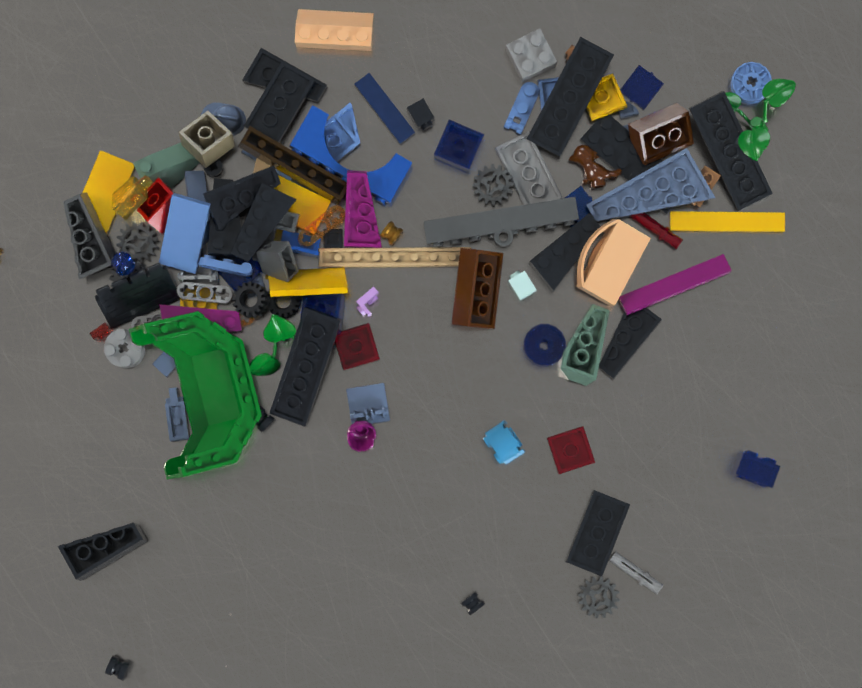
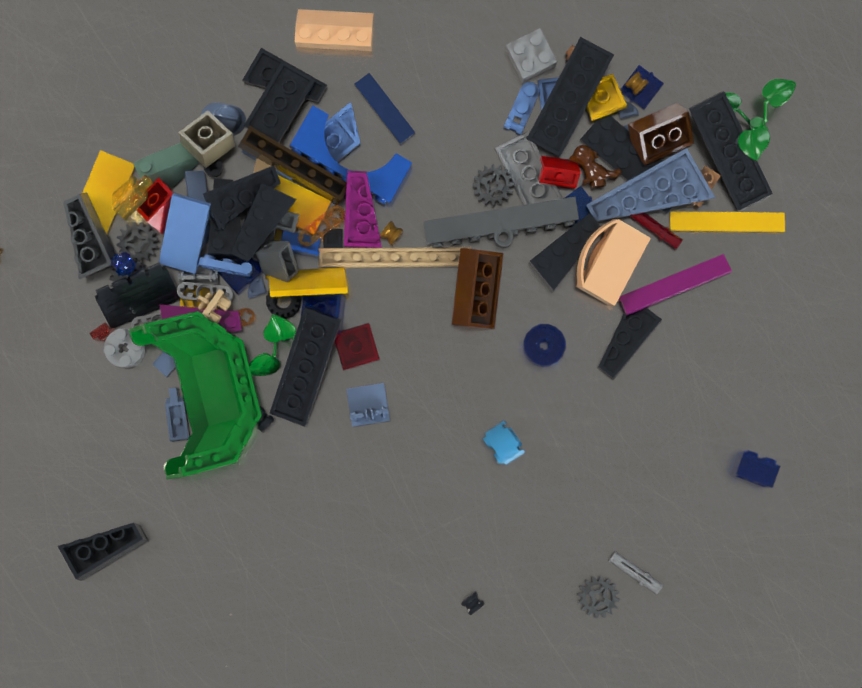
black wheel [105,656,131,681] -> none
black tyre [232,282,270,318] -> none
magenta hair [347,421,376,452] -> none
lavender bracket [356,286,379,317] -> none
black brick [407,98,435,130] -> none
clear blue brick [434,120,484,173] -> none
light aqua brick [508,270,537,302] -> none
dark red tile [547,426,595,474] -> none
sand green wedge [560,304,610,386] -> none
black plate [566,490,630,576] -> none
medium blue wheel [730,62,772,105] -> none
none -> tan hips [197,289,231,324]
none -> red panel [538,156,581,188]
none -> pearl gold wheel [625,72,649,96]

